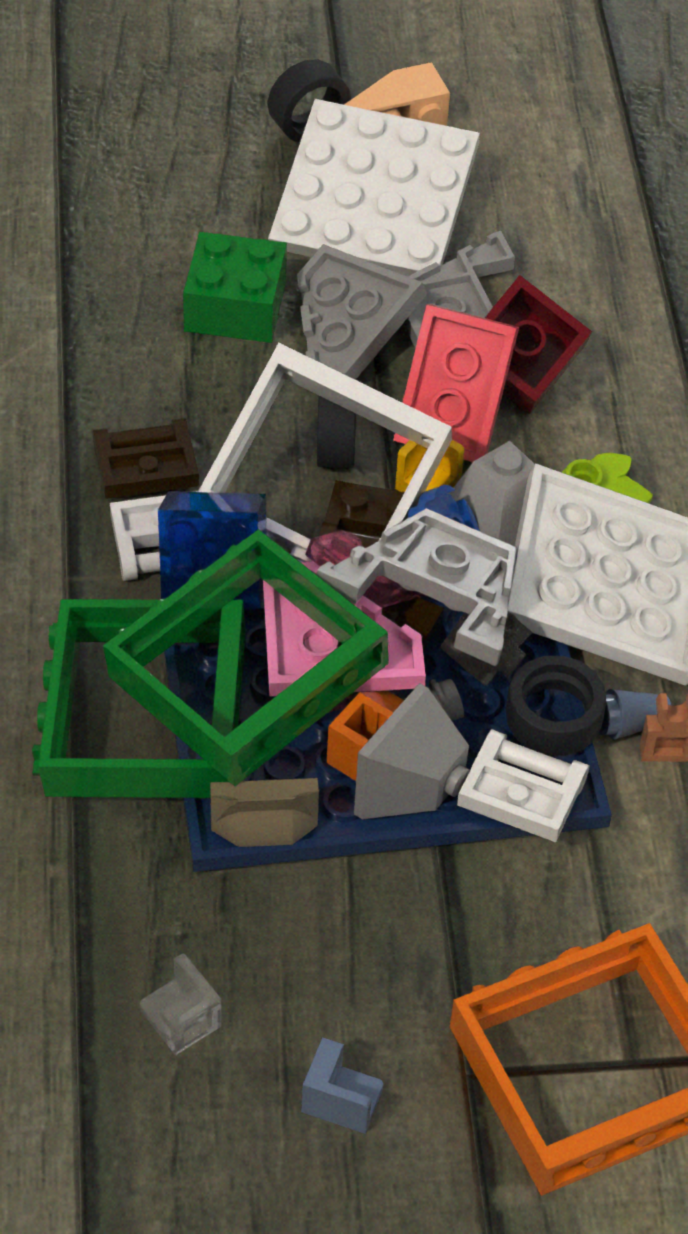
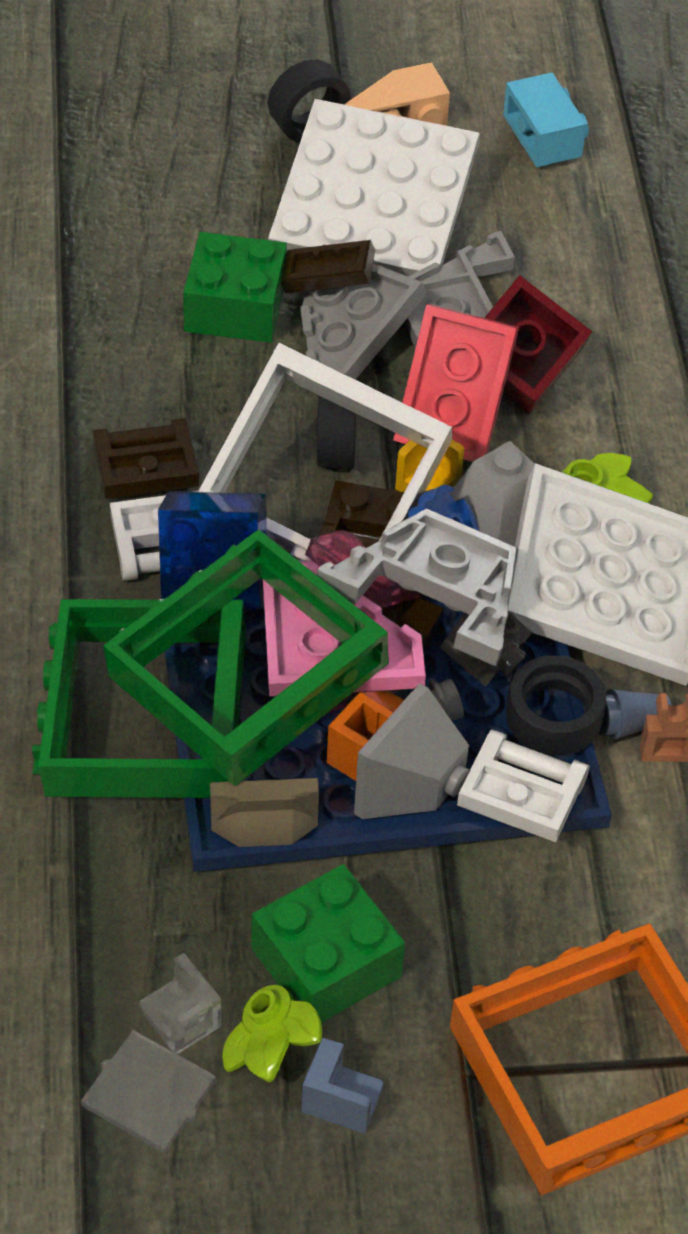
none -> clear piece [81,1030,216,1154]
none -> lime plate [222,985,322,1083]
none -> green brick [251,864,405,1023]
none -> dark brown plate [280,240,376,293]
none -> medium azure brick [503,72,589,167]

